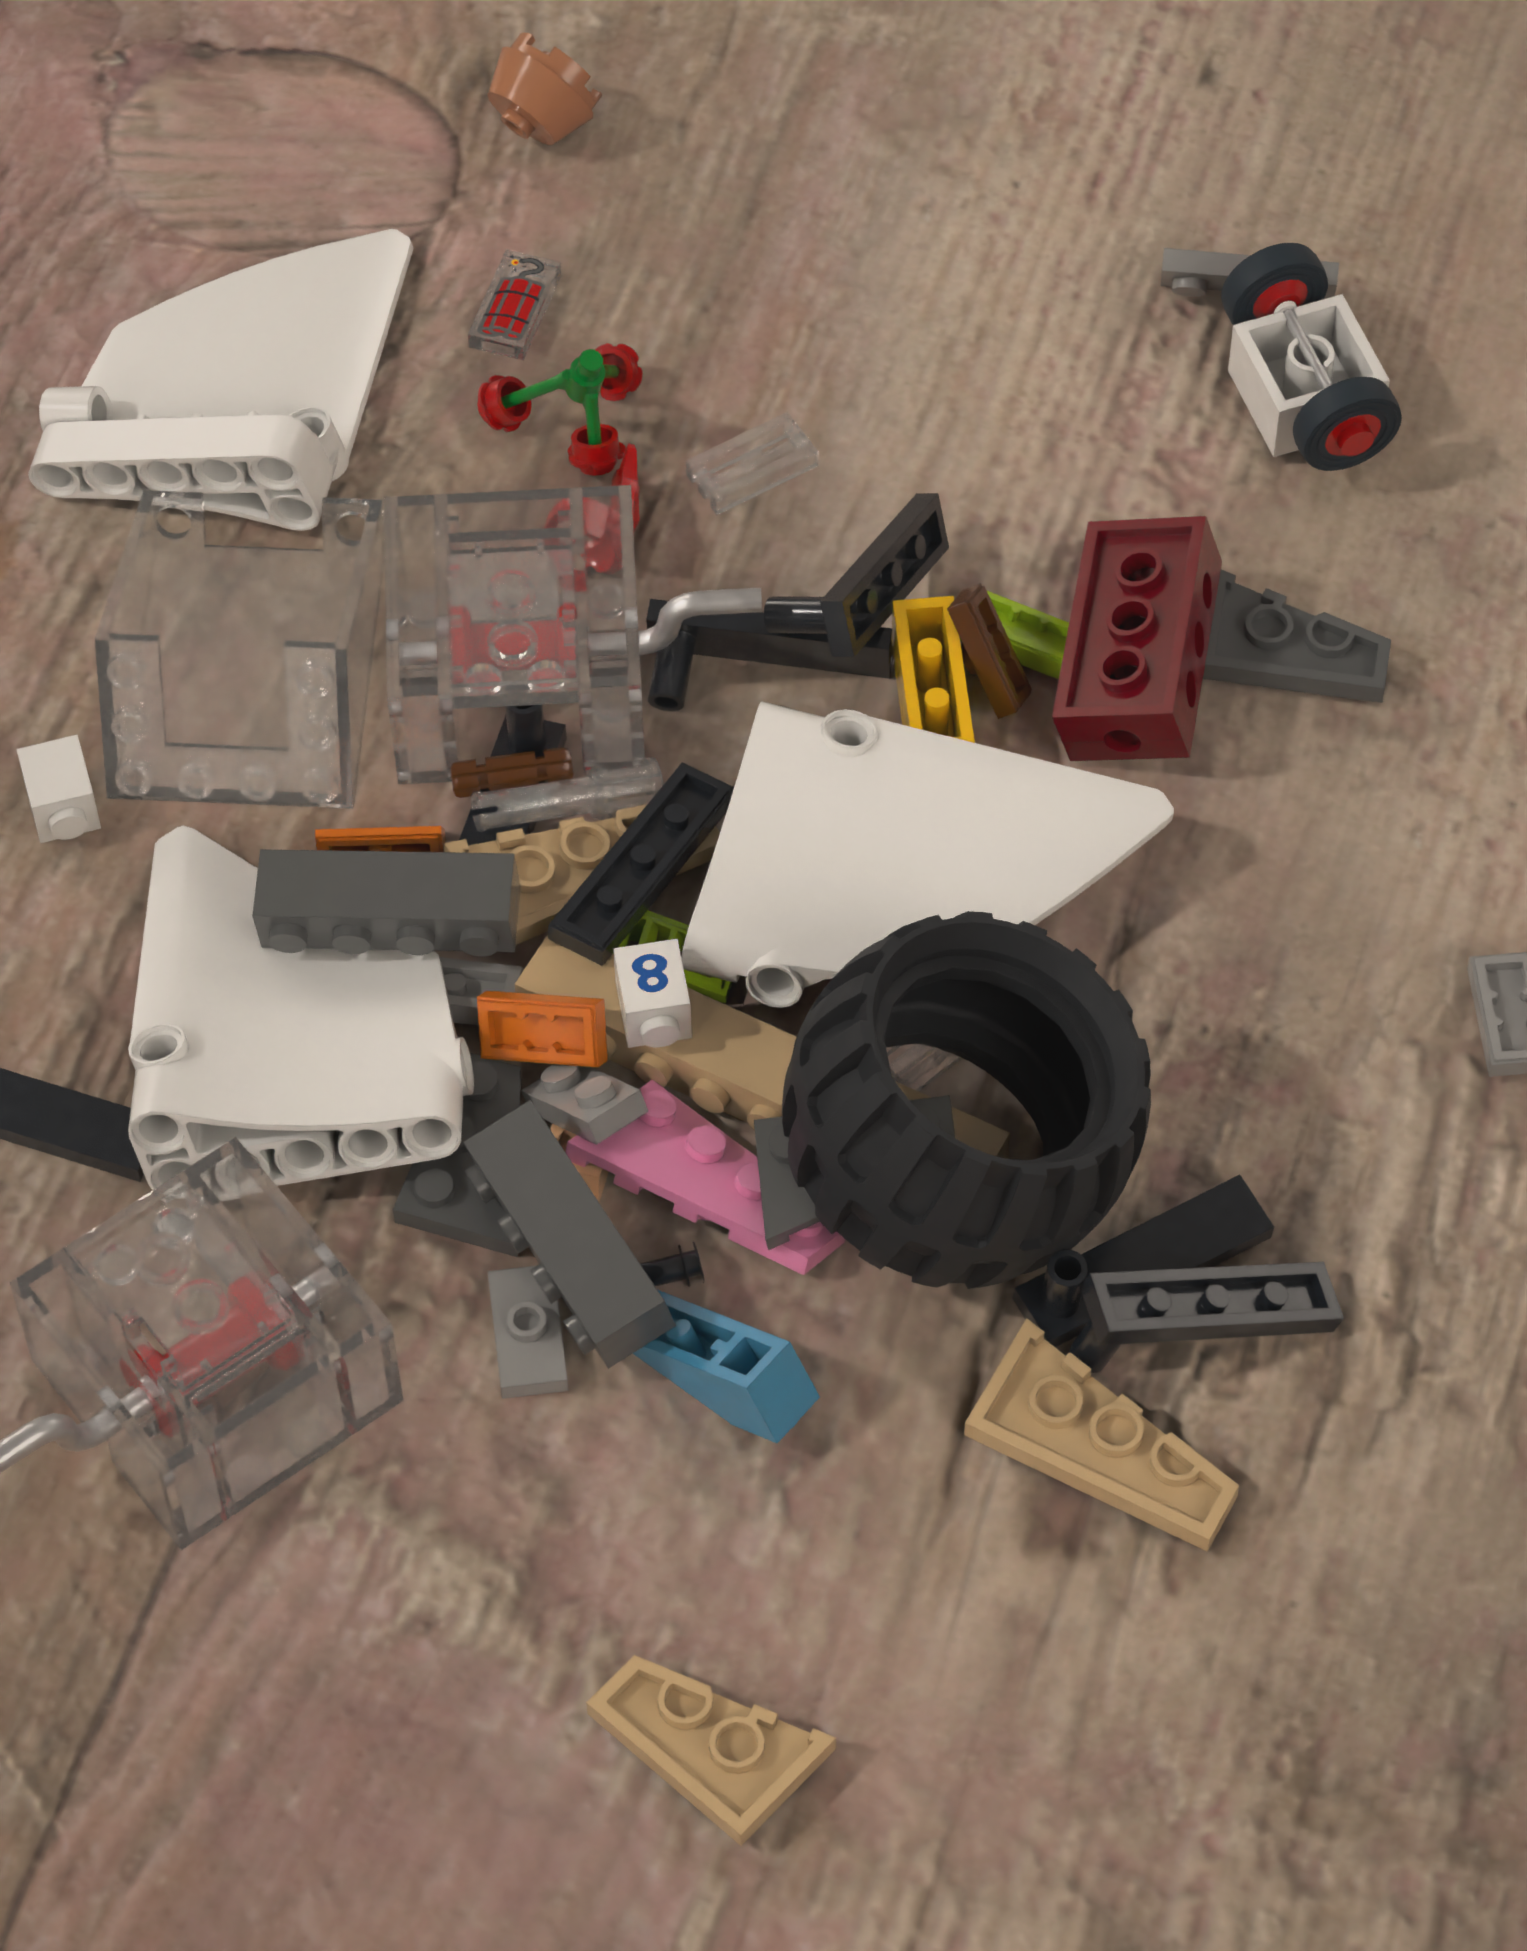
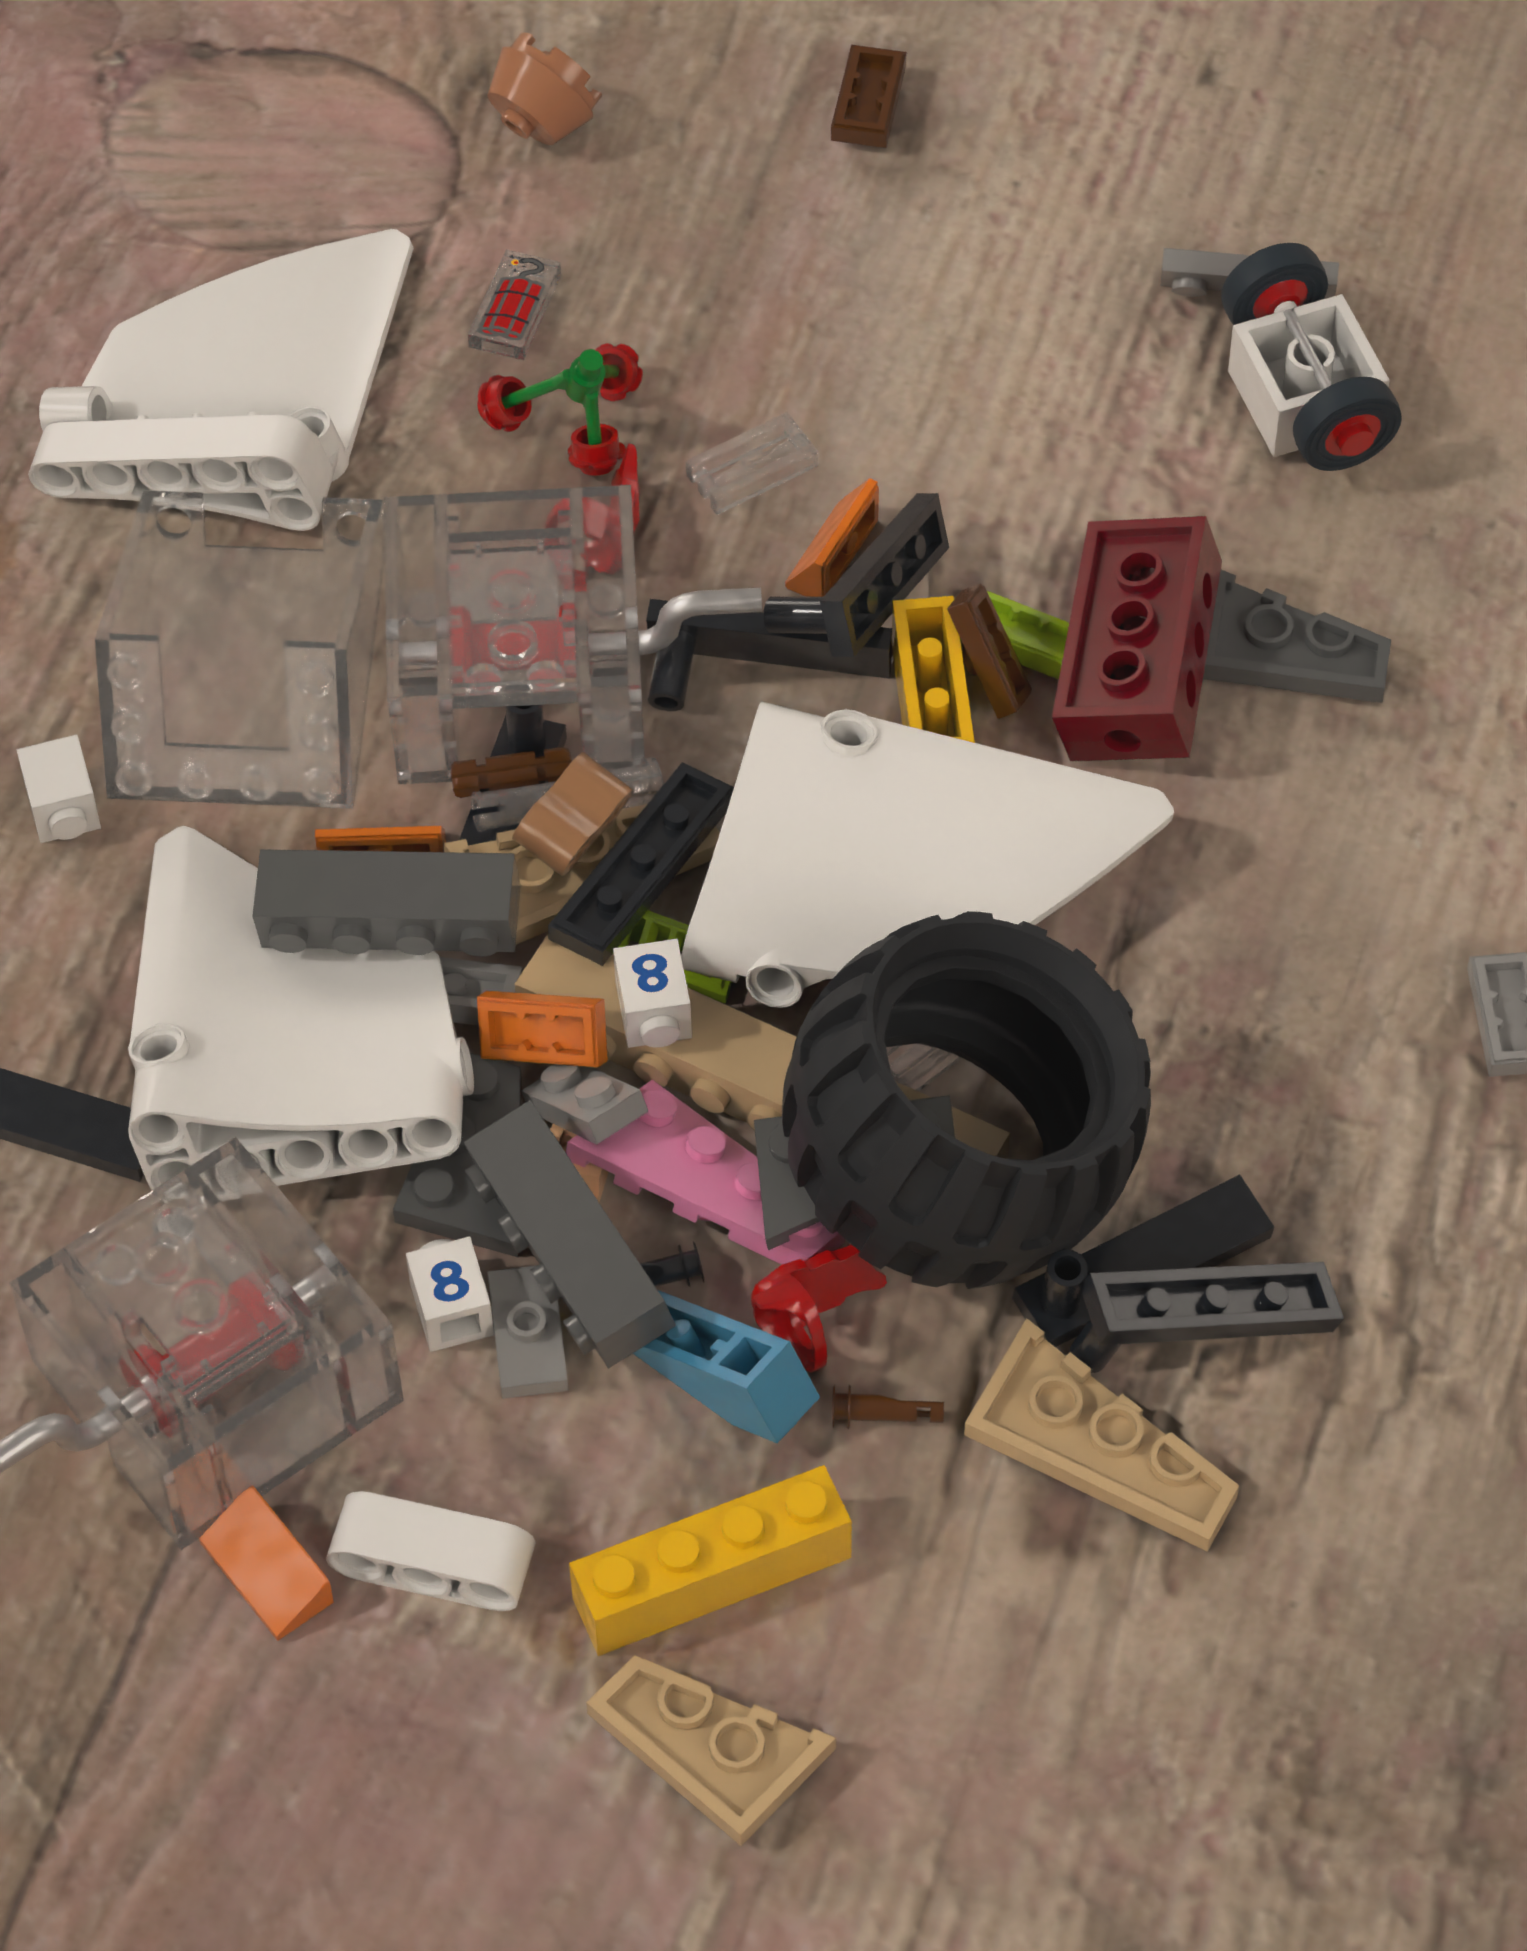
none -> orange slope [199,1485,334,1641]
none -> white beam [326,1491,536,1611]
none -> white brick [406,1236,494,1352]
none -> medium nougat axle [512,752,634,877]
none -> yellow brick [569,1464,852,1656]
none -> red hair [751,1244,887,1373]
none -> orange slope [785,478,879,597]
none -> reddish brown plate [831,45,907,148]
none -> reddish brown piece [832,1385,944,1429]

